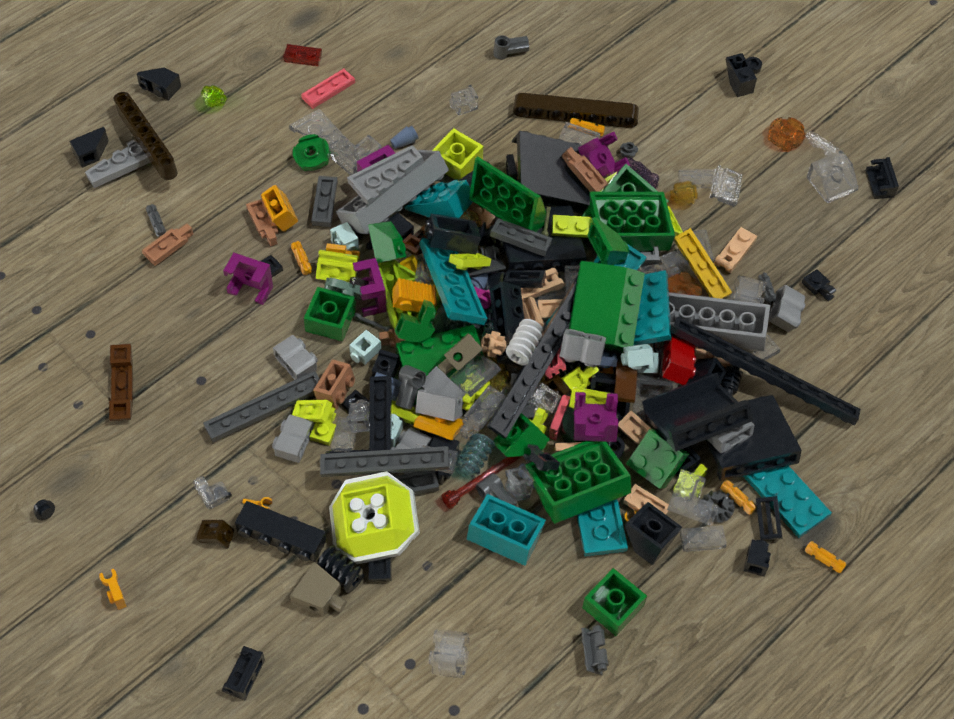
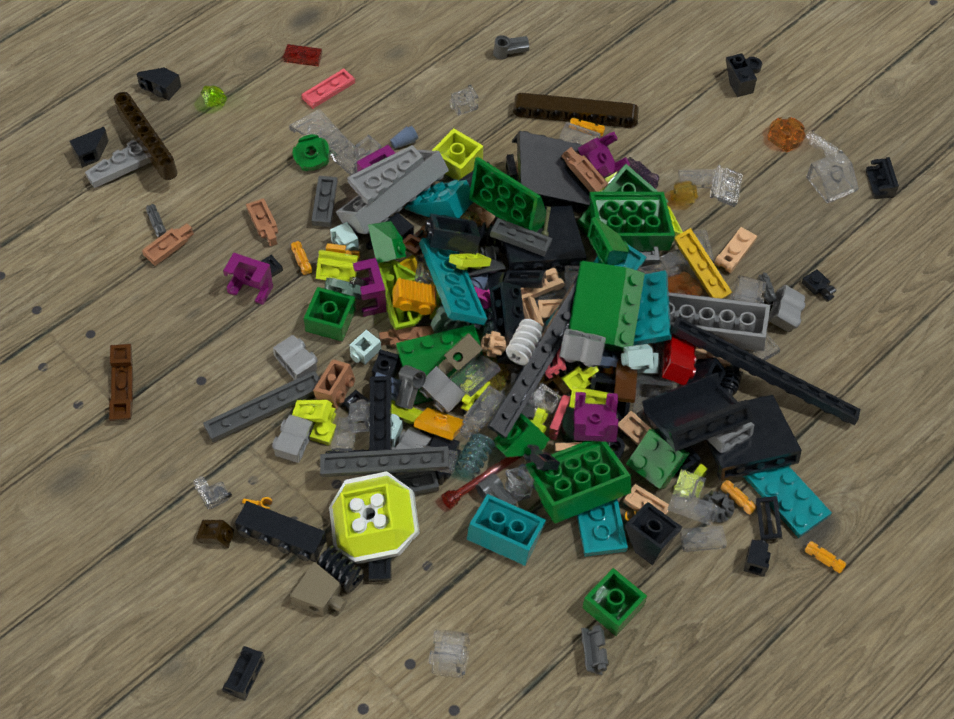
black plate [33,499,55,520] -> none
light orange plate [99,569,127,610] -> none
light orange brick [261,185,298,231] -> none
dark grey hinge [353,313,392,332] -> none
green brick [394,299,436,342] -> none
light grey hinge [416,389,463,421] -> none
neon yellow plate [552,215,591,238] -> none
dark grey plate [620,142,638,159] -> none

